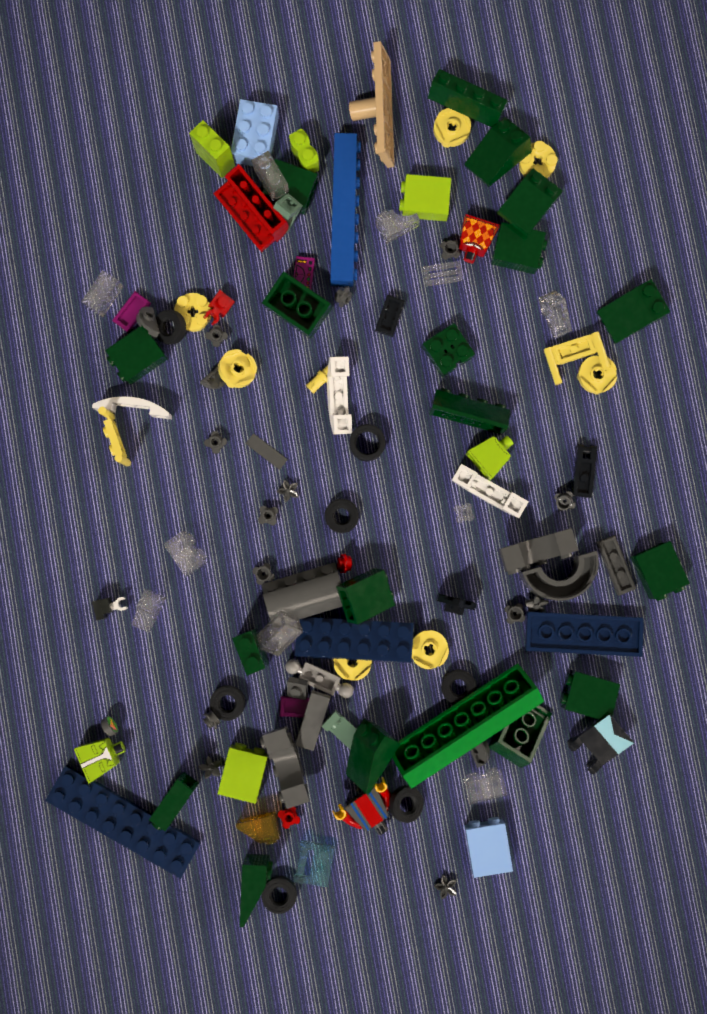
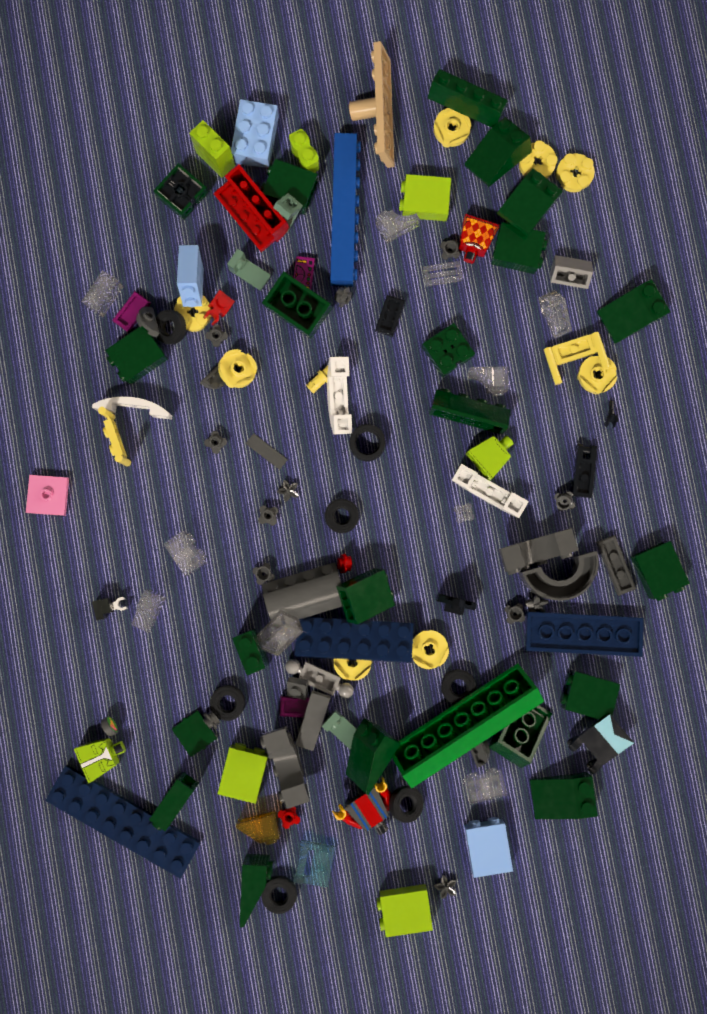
dark grey plant [198,756,221,779] -> none
clear brick [252,151,289,201] -> none
none -> bright pink plate [26,475,69,516]
none -> piece [153,163,208,220]
none -> dark green piece [172,710,217,757]
none -> light blue brick [177,245,204,307]
none -> sand green bracket [227,249,271,291]
none -> lime brick [376,884,433,937]
none -> clear arch [468,366,509,396]
none -> dark green slope [529,772,598,819]
none -> light grey brick [550,255,593,289]
none -> light yellow plate [556,153,595,192]
none -> black hand [604,400,619,428]

